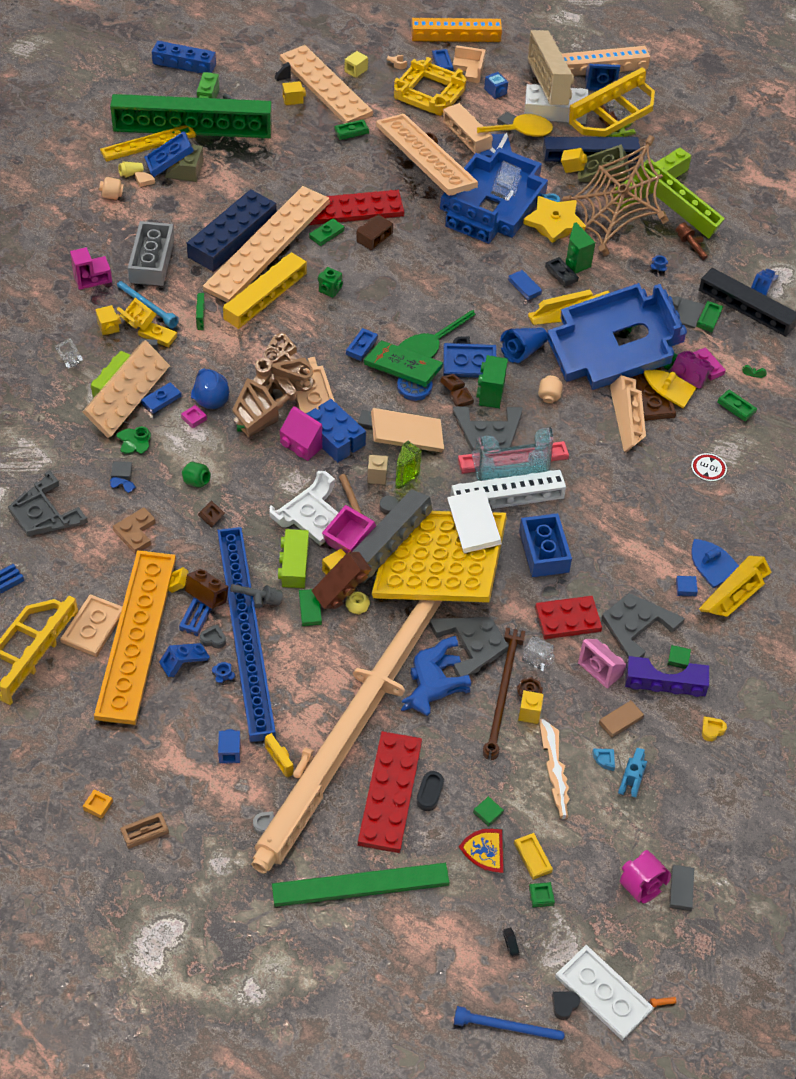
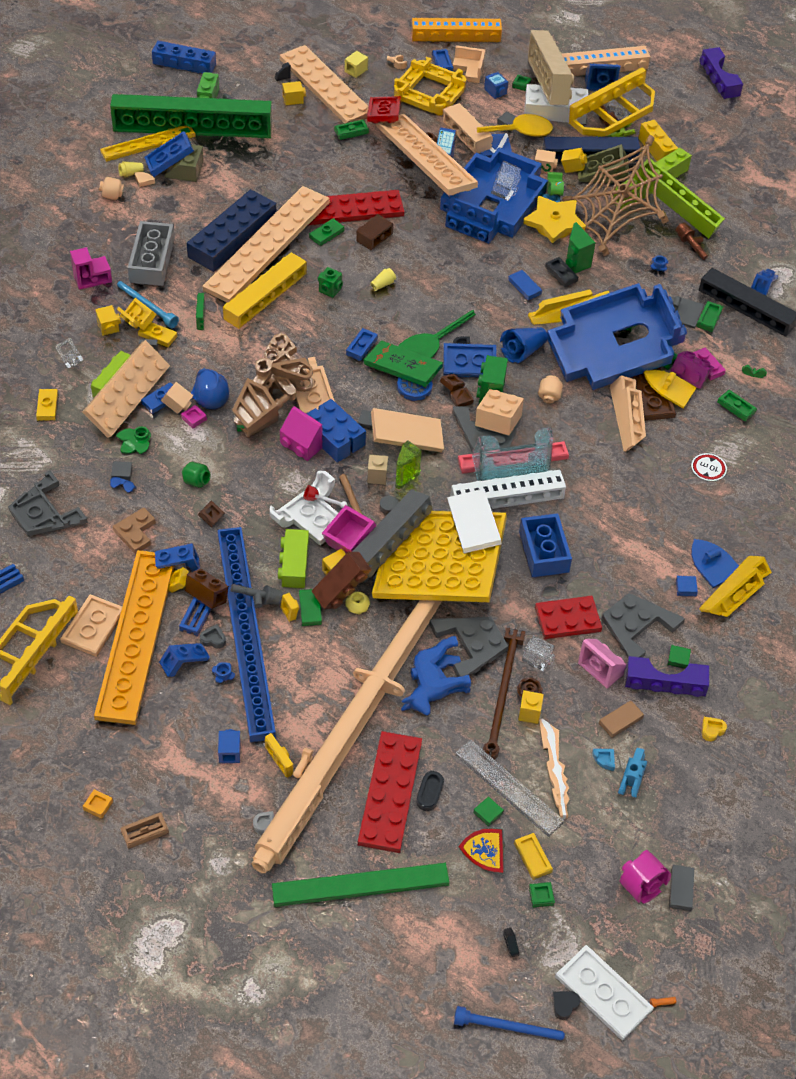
none -> yellow plate [36,389,58,421]
none -> blue bracket [155,543,200,572]
none -> light nougat brick [161,382,193,414]
none -> yellow plate [280,593,299,622]
none -> hinge [303,485,348,508]
none -> red plate [367,96,401,124]
none -> light yellow cone [370,268,396,291]
none -> slope [437,127,456,158]
none -> clear plate [456,739,564,837]
none -> light nougat brick [475,389,524,435]
none -> green tile [512,75,532,91]
none -> light nougat brick [535,149,558,174]
none -> bright green leg [547,172,564,196]
none -> yellow brick [638,120,678,161]
none -> dark purple arch [700,47,743,99]

